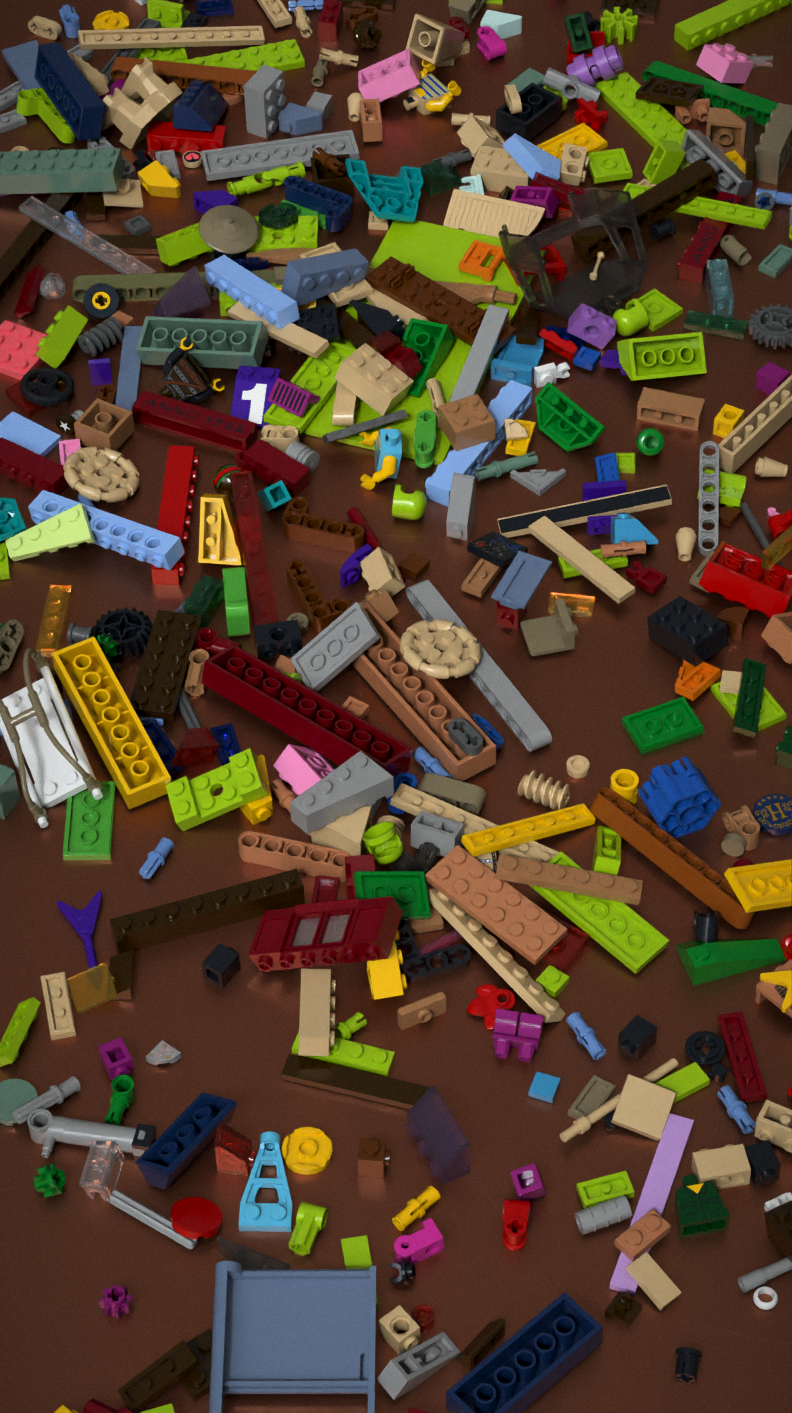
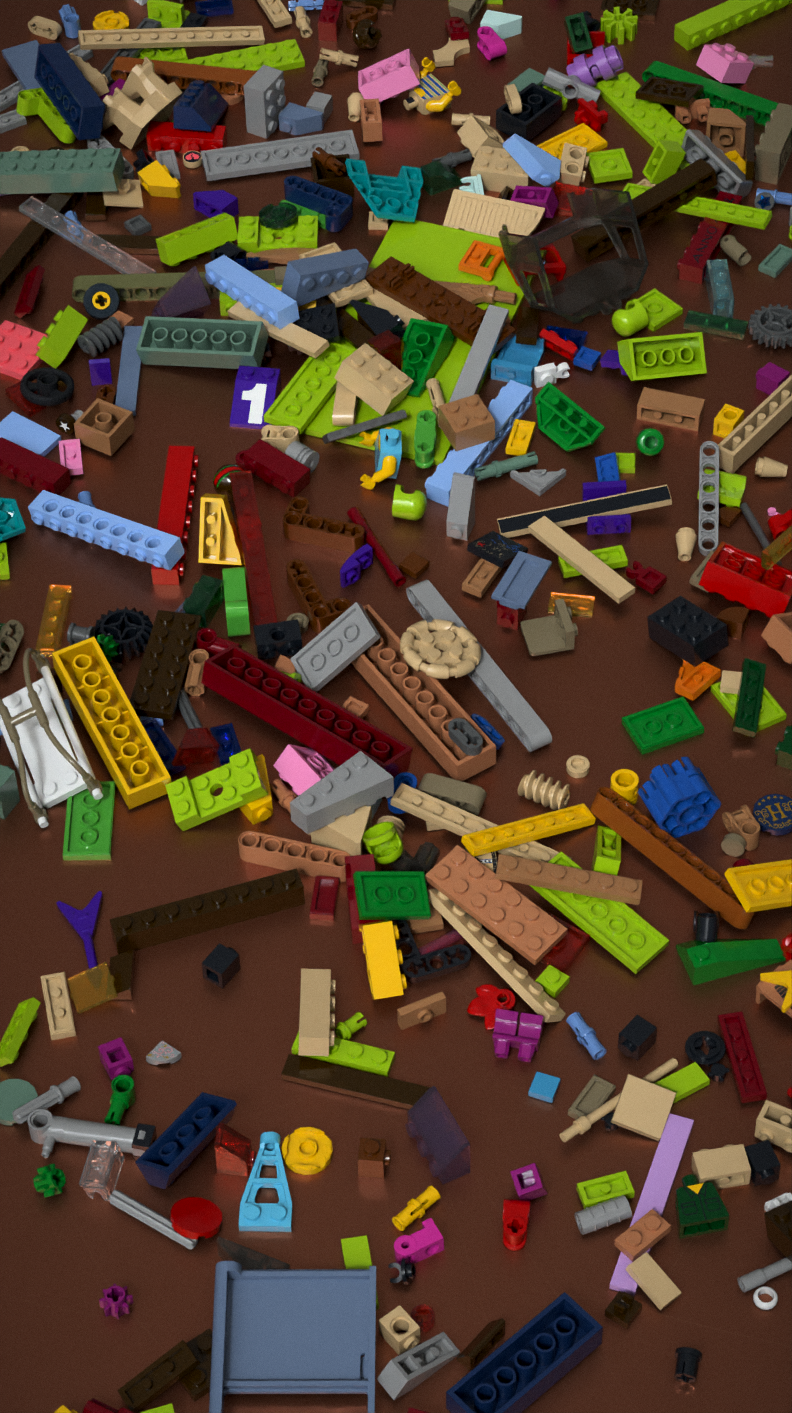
yellowish green wing [5,503,95,561] -> none
clear cone [39,273,66,299] -> none
tan plate [63,446,140,503] -> none
dark red brick [132,390,258,452] -> none
medium blue axle [139,837,174,880] -> none
torso [159,337,225,403] -> none
dark tan hat [199,205,259,254] -> none
lime piece [227,161,306,197] -> none
dark red window [248,896,403,972] -> none
teal brick [257,480,292,512] -> none
magenta panel [268,377,320,418] -> none
lime piece [289,1201,329,1256] -> none
tan brick [359,547,405,598] -> none
medium nougat brick [360,589,399,623] -> none
dark red brick [386,346,422,379] -> none
tan slope [405,13,465,64] -> none
light grey brick [410,811,465,857] -> none
medium blue pin [412,747,453,779] -> none
tan tile [504,419,528,441] -> none
dark red plate [531,172,590,209] -> none
medium lavender brick [567,303,617,349] -> none
tan hinge [589,251,605,280] -> none
nougat pin [600,540,646,558] -> none
dark azure slope [611,512,658,545] -> none
black bush [650,218,676,241] -> none
medium blue pin [717,1085,756,1134] -> none

